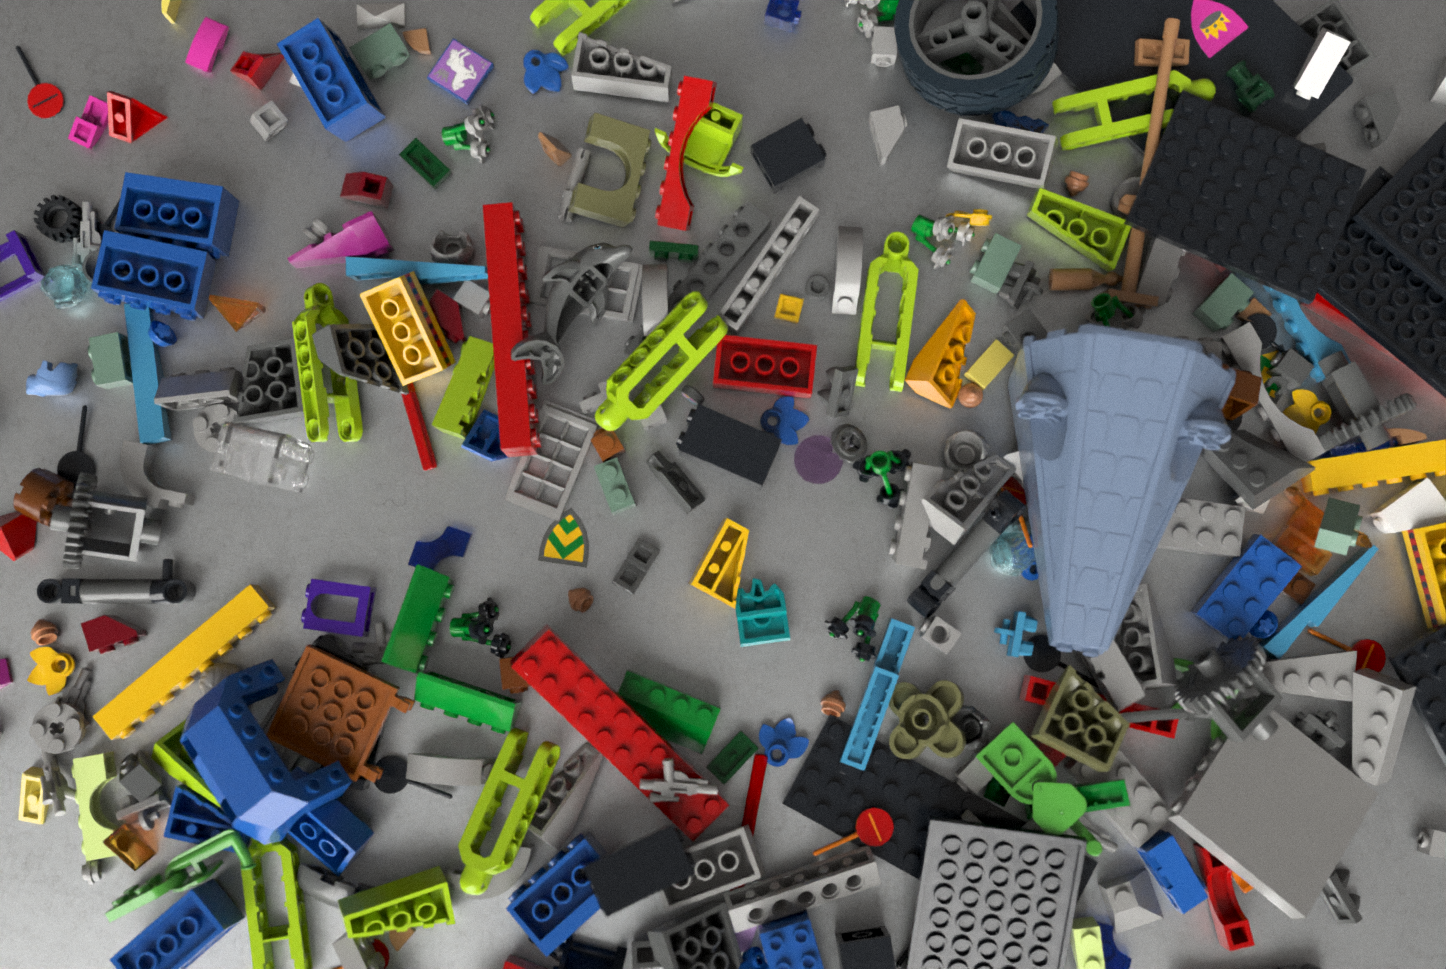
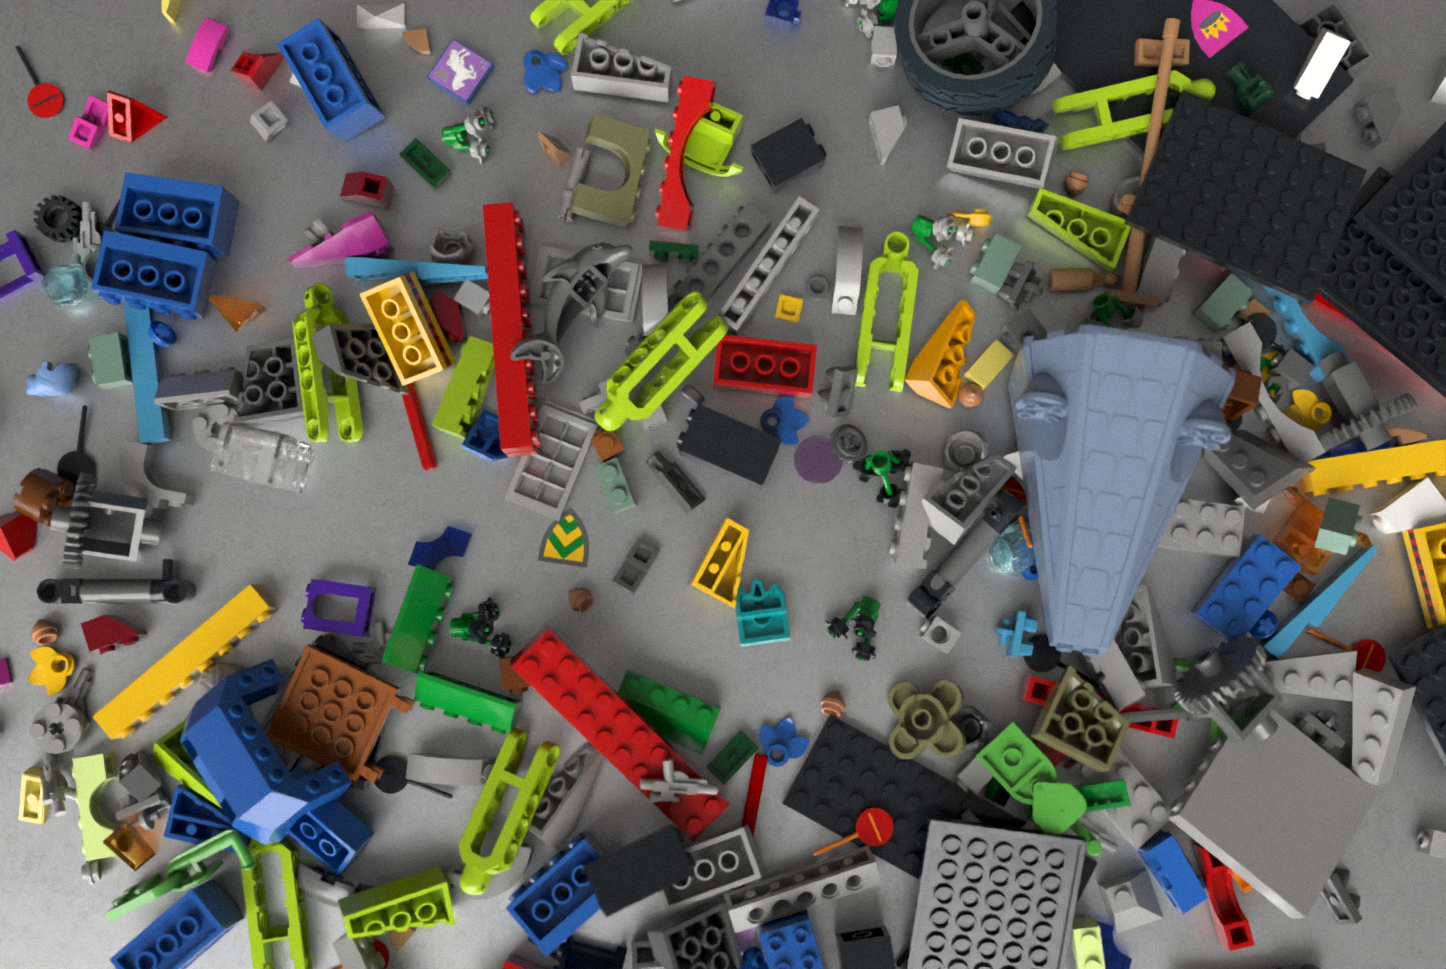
sand green brick [349,23,410,80] -> none
dark azure slope [840,618,915,771] -> none

